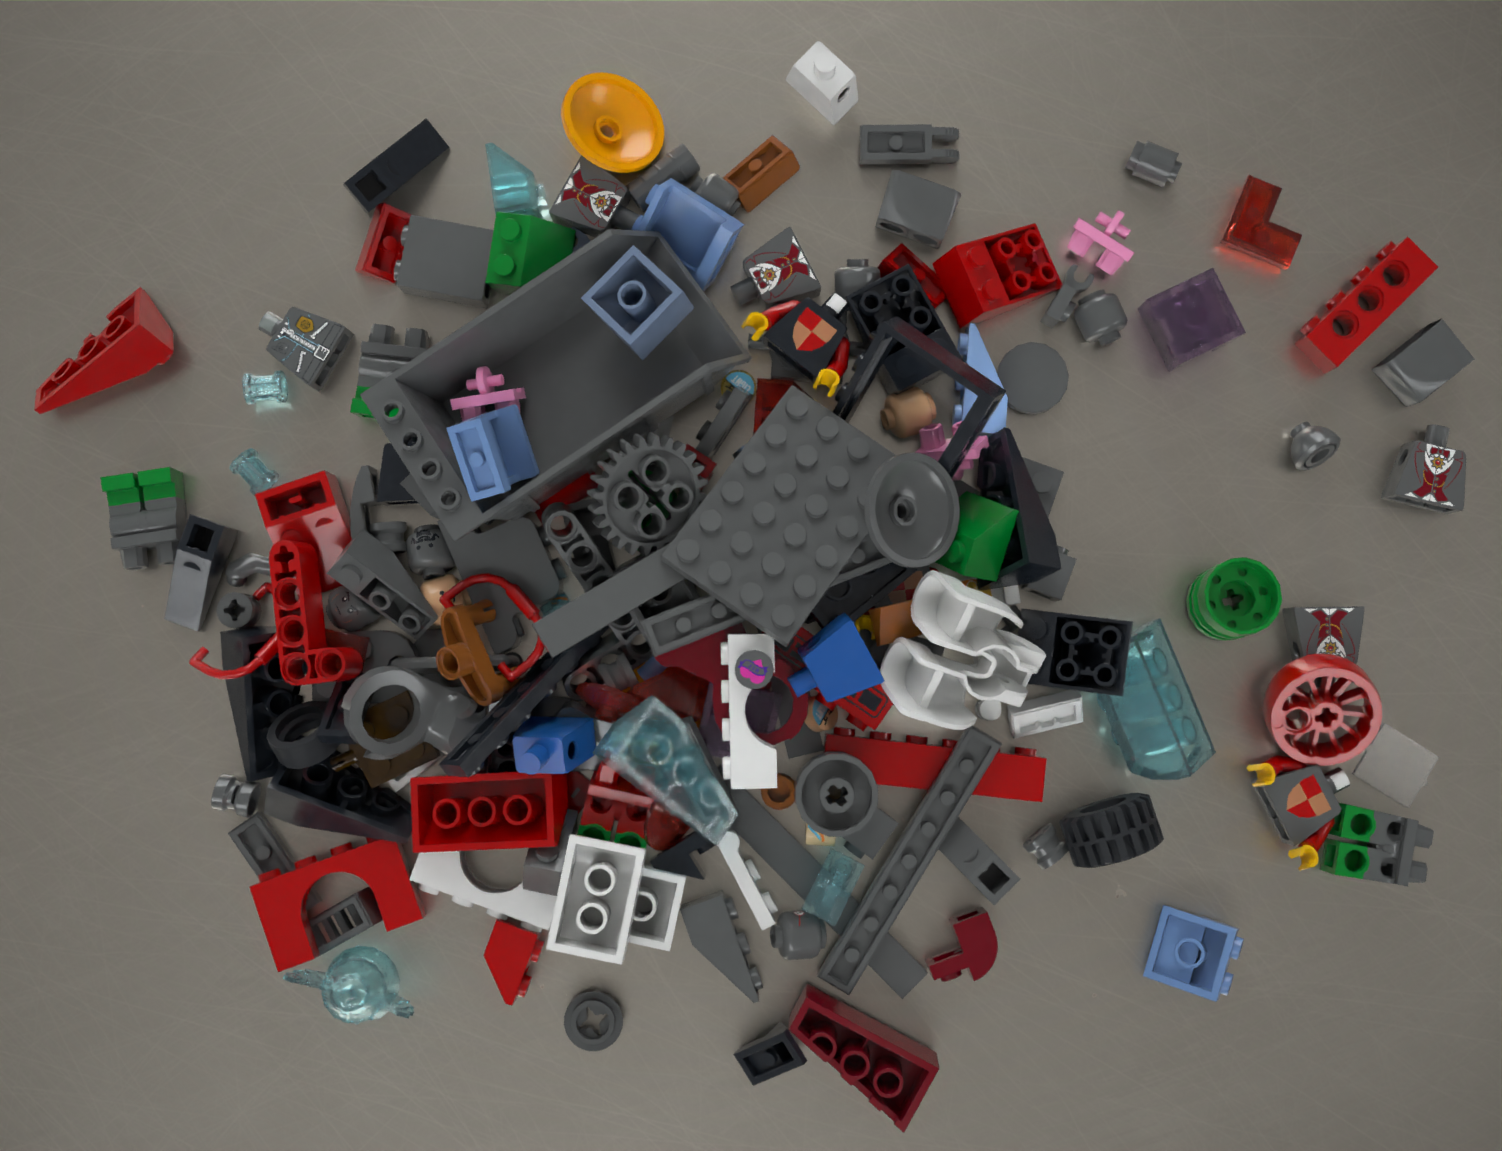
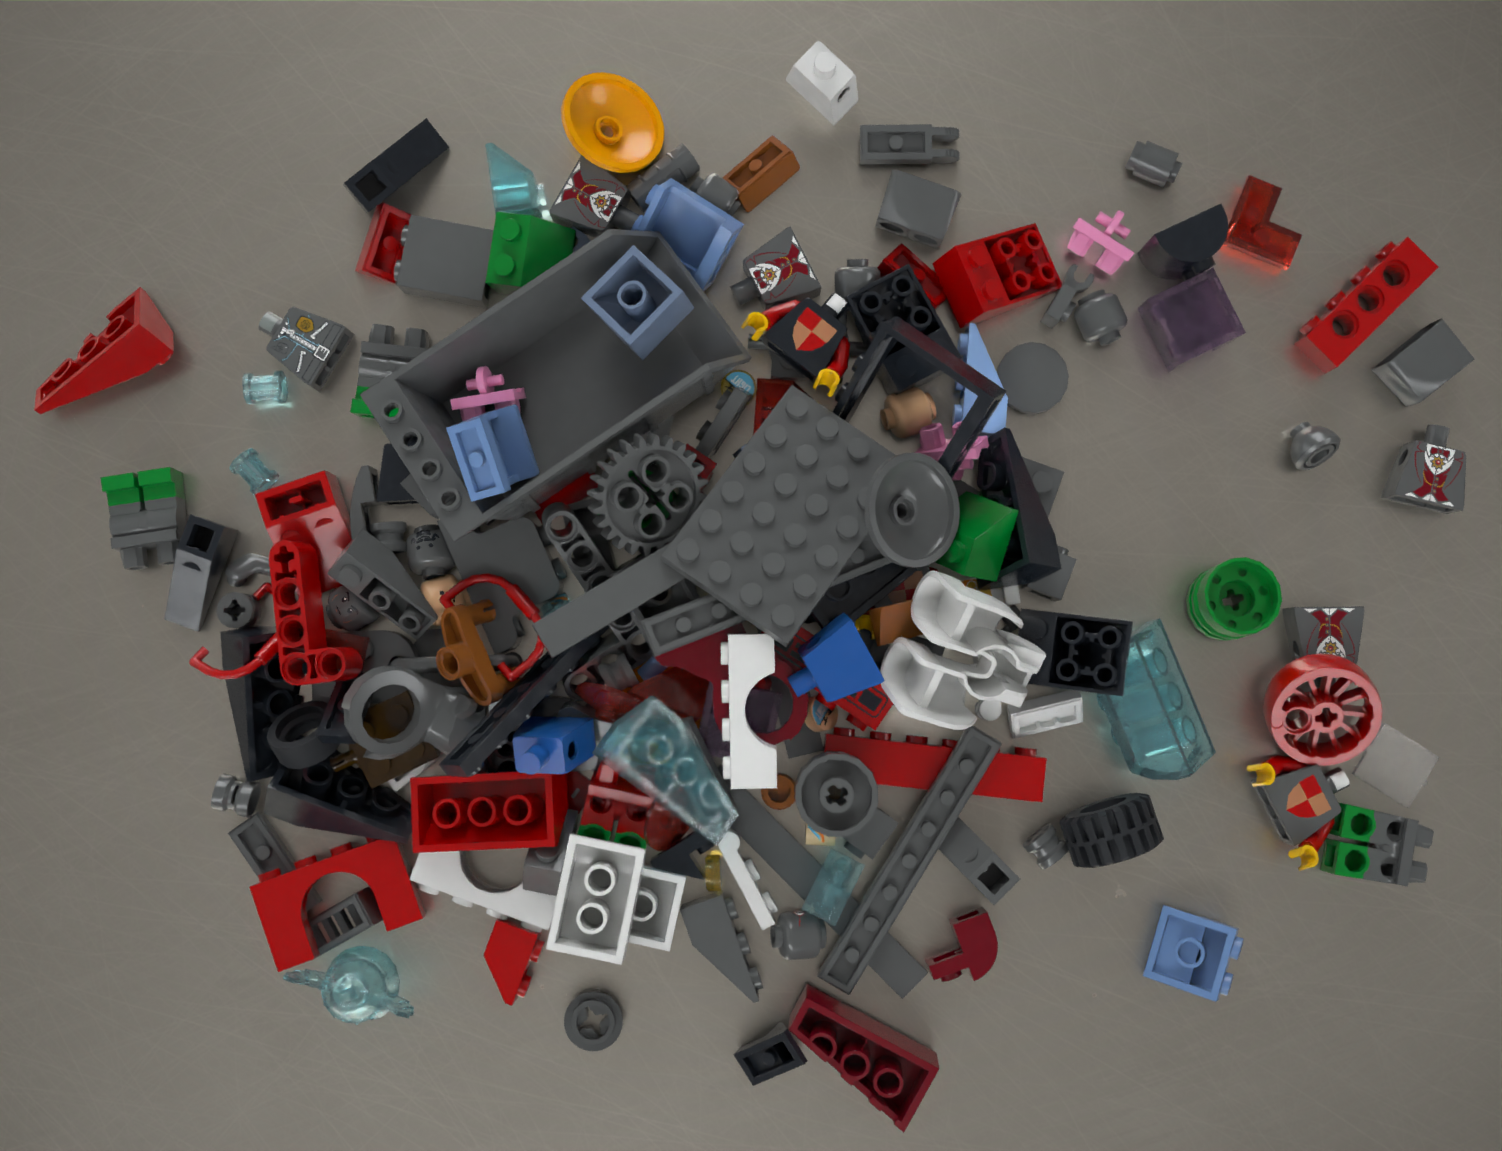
dark grey tile [735,650,774,689] -> none
none -> clear yellow tile [705,854,722,892]
none -> black brick [1137,204,1228,284]

